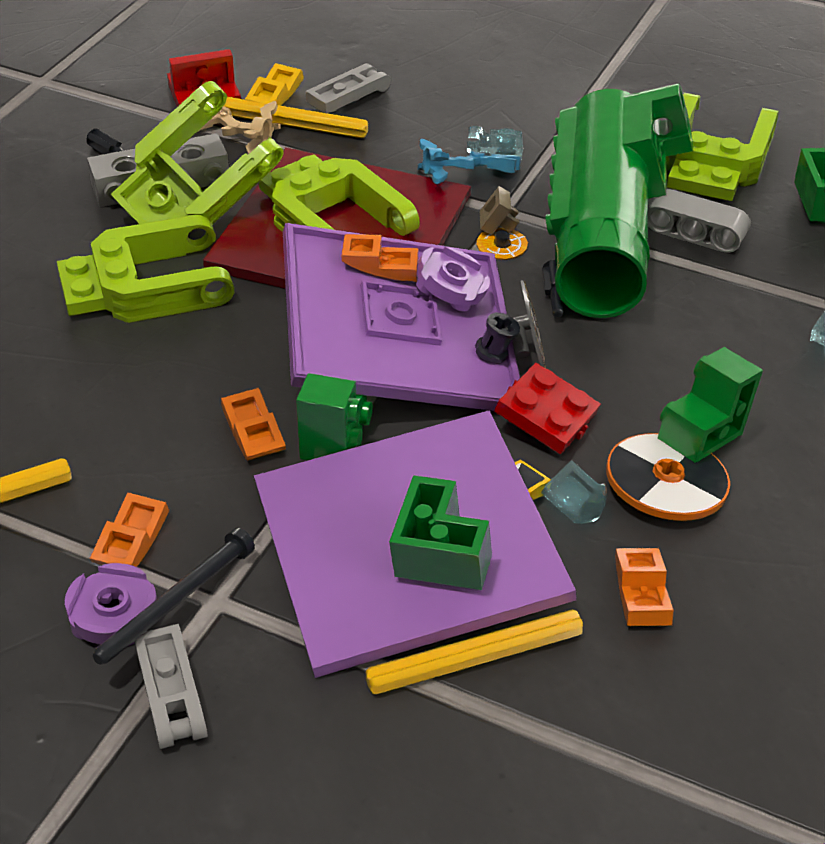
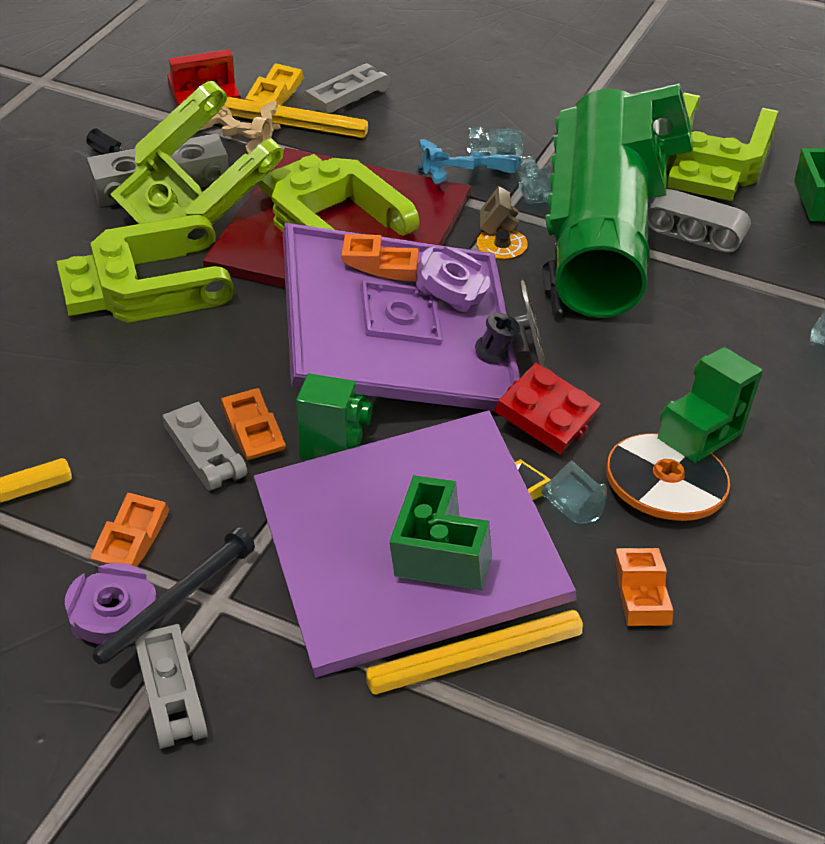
none -> light grey plate [162,401,248,491]
none -> clear light blue plate [517,155,552,204]

